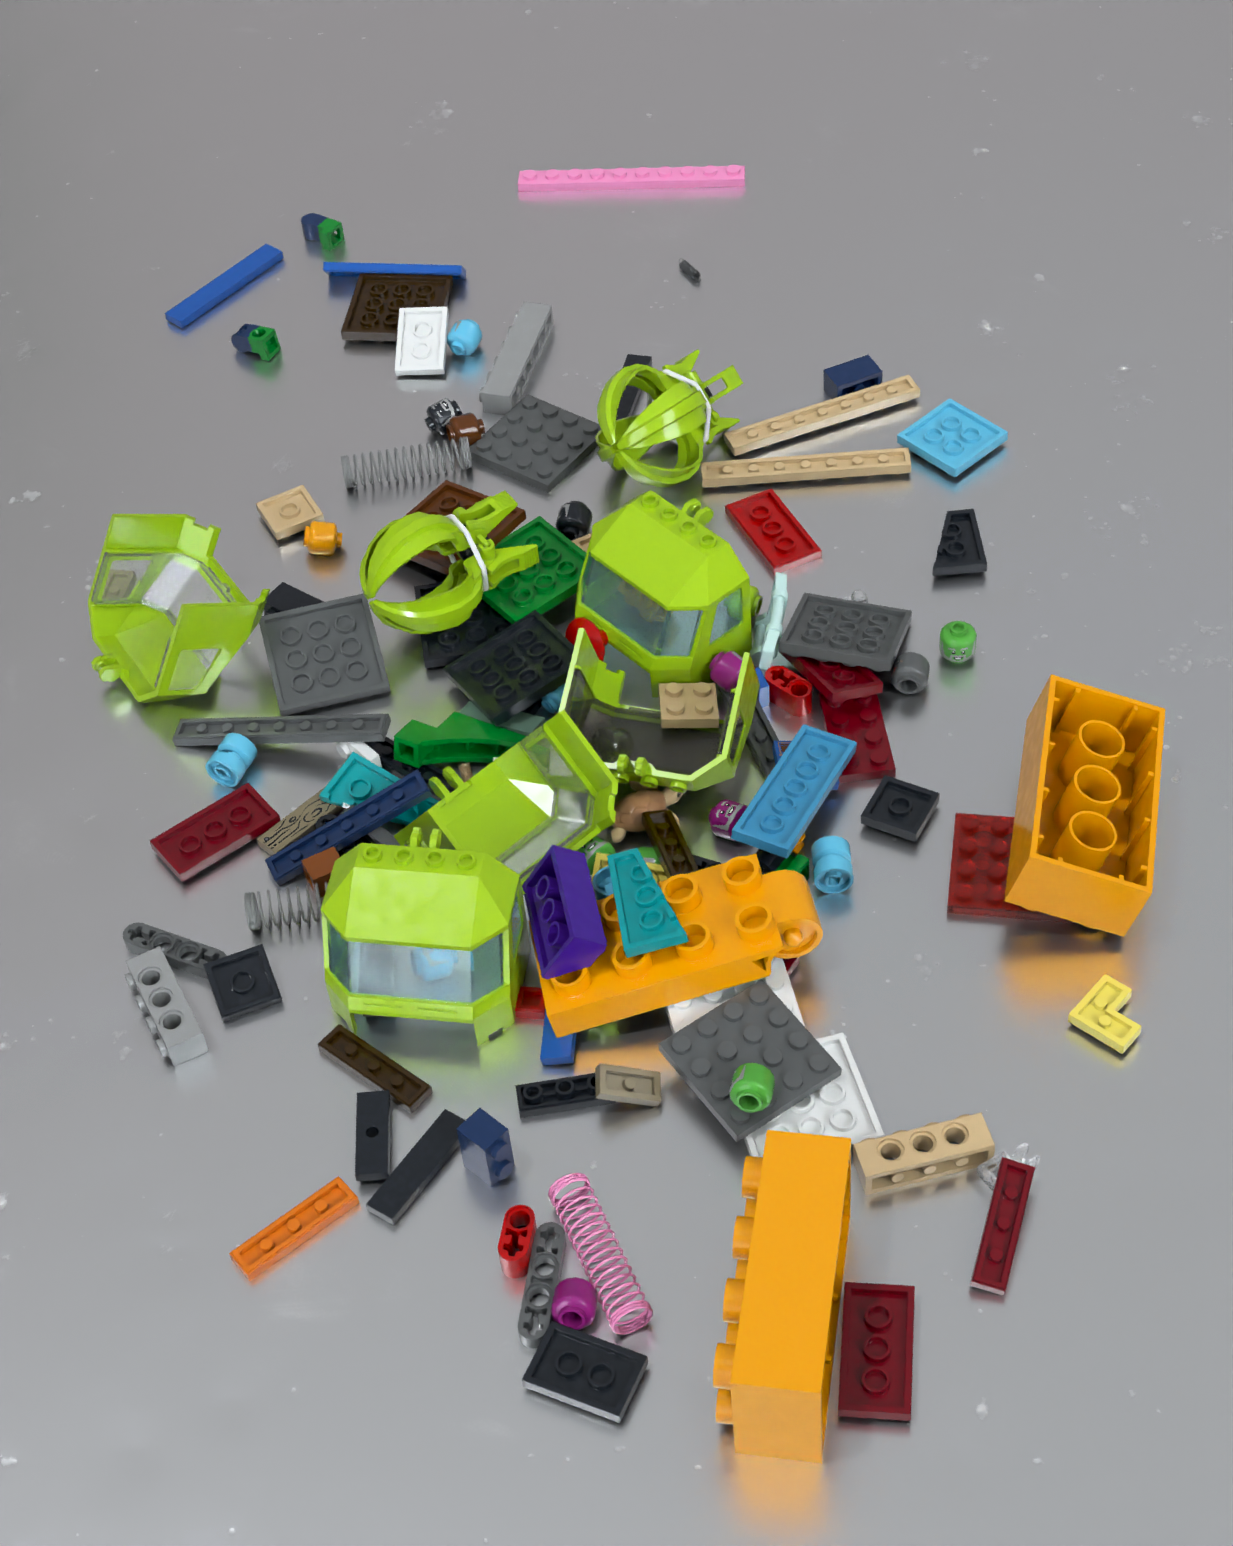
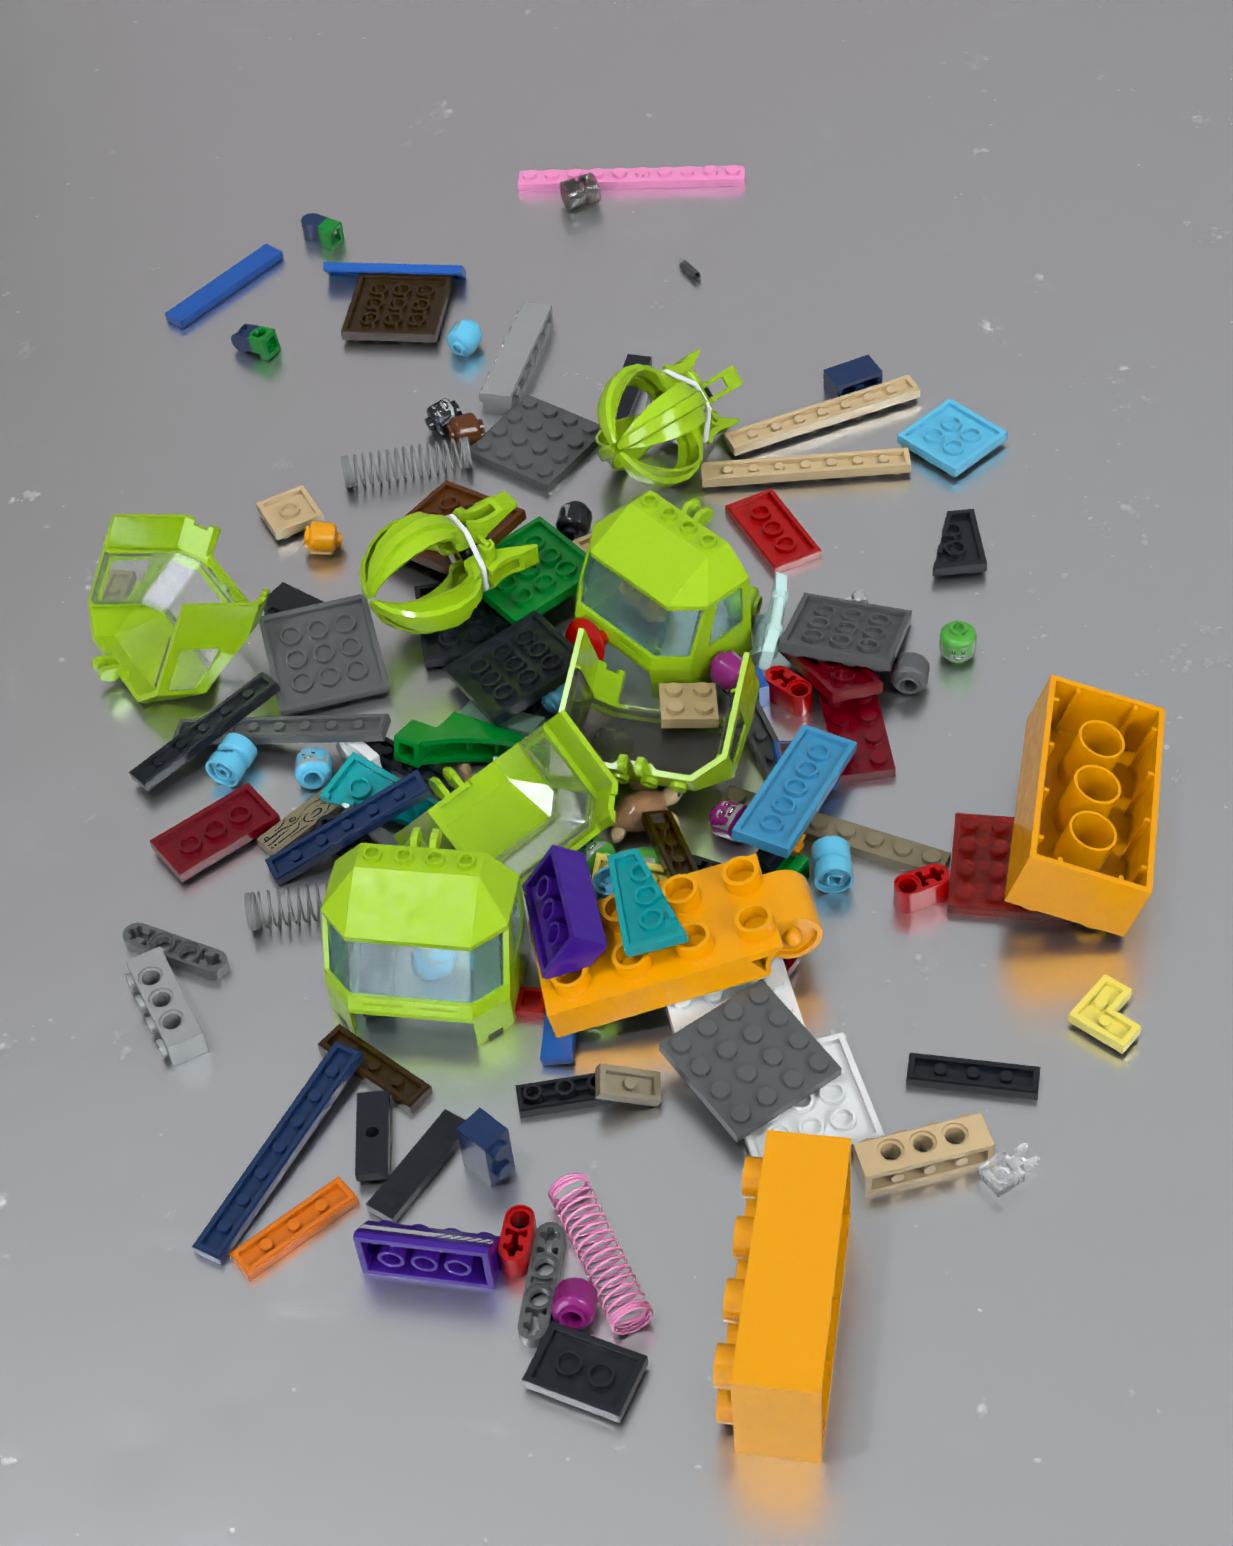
black tile [203,944,282,1022] -> none
dark orange brick [301,847,340,898] -> none
white plate [395,306,449,376] -> none
bright green head [729,1063,775,1113] -> none
dark red plate [838,1282,915,1421] -> none
black plate [861,775,940,842] -> none
dark red tile [970,1157,1035,1296] -> none
none -> black tile [129,672,281,792]
none -> dark blue tile [192,1041,364,1265]
none -> medium azure head [294,747,333,789]
none -> dark purple slope [353,1220,501,1290]
none -> clear smoke wheel [559,173,601,211]
none -> dark tan plate [720,785,951,872]
none -> red beam [893,863,950,914]
none -> black tile [906,1053,1040,1100]

